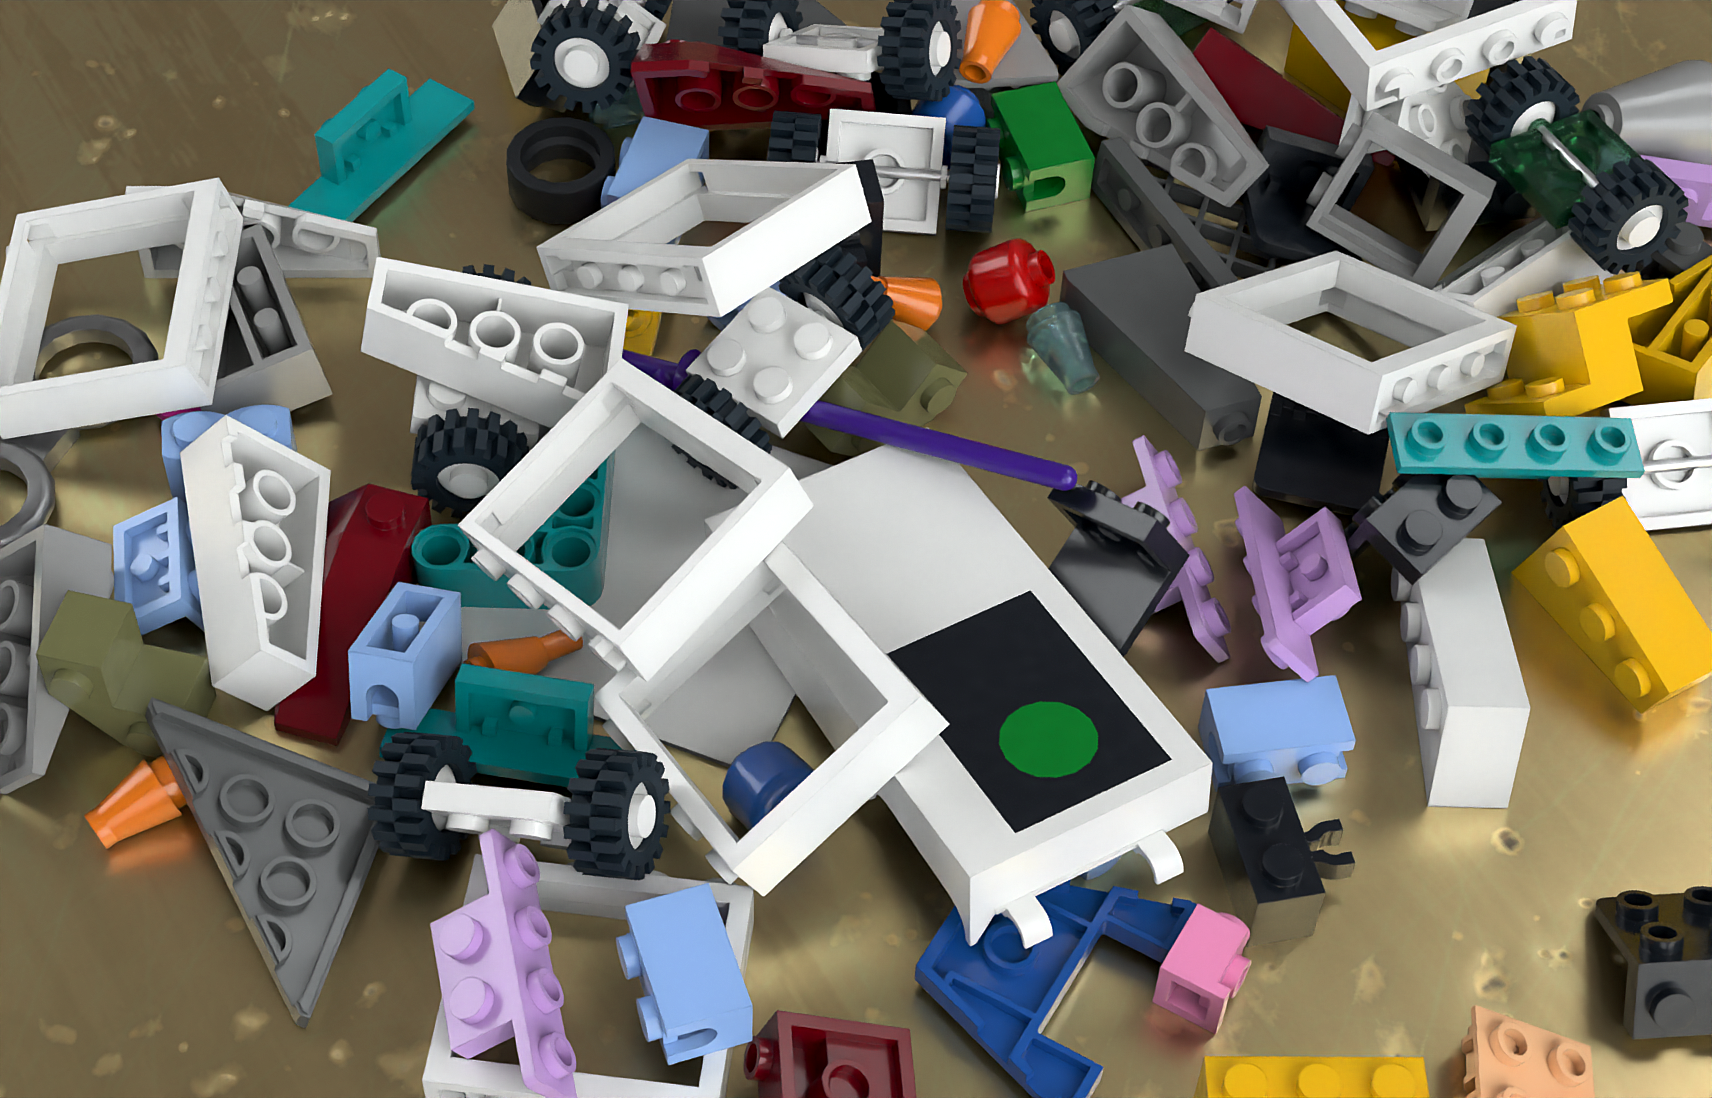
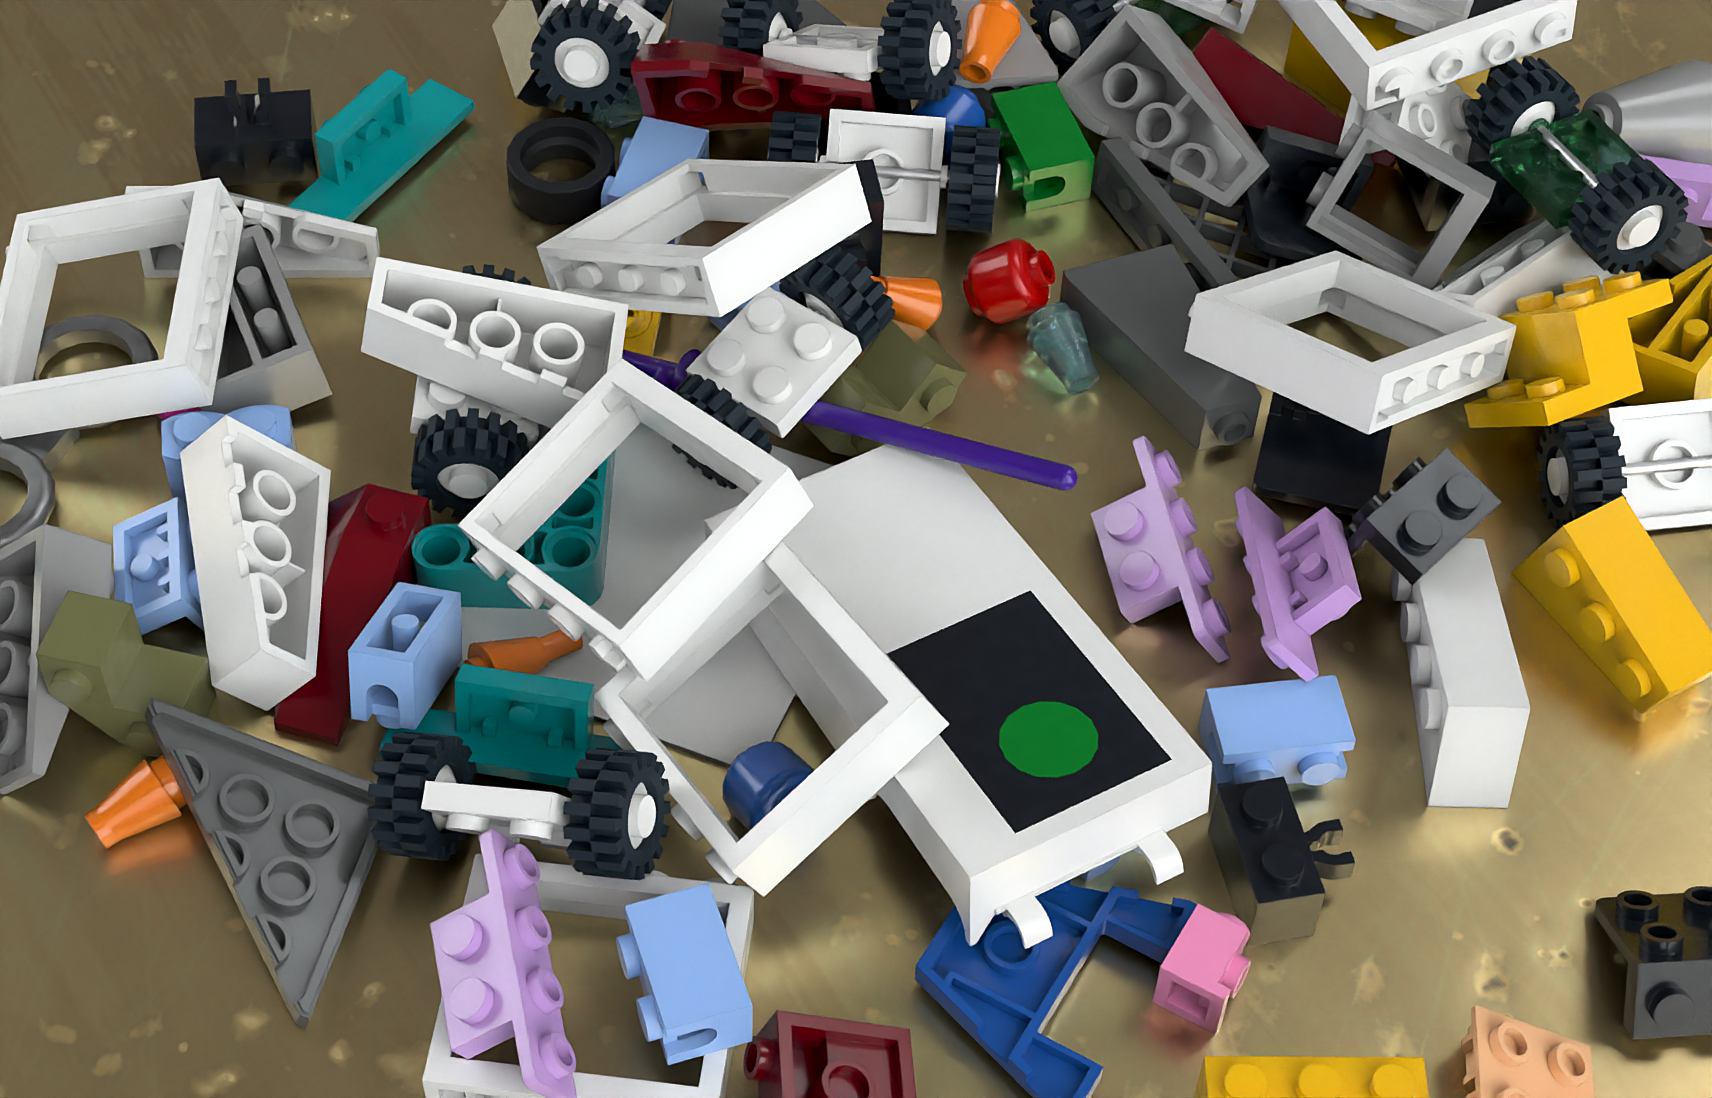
black bracket [1047,480,1190,657] -> none
teal bracket [1386,412,1645,479] -> none
none -> black brick [194,78,319,186]

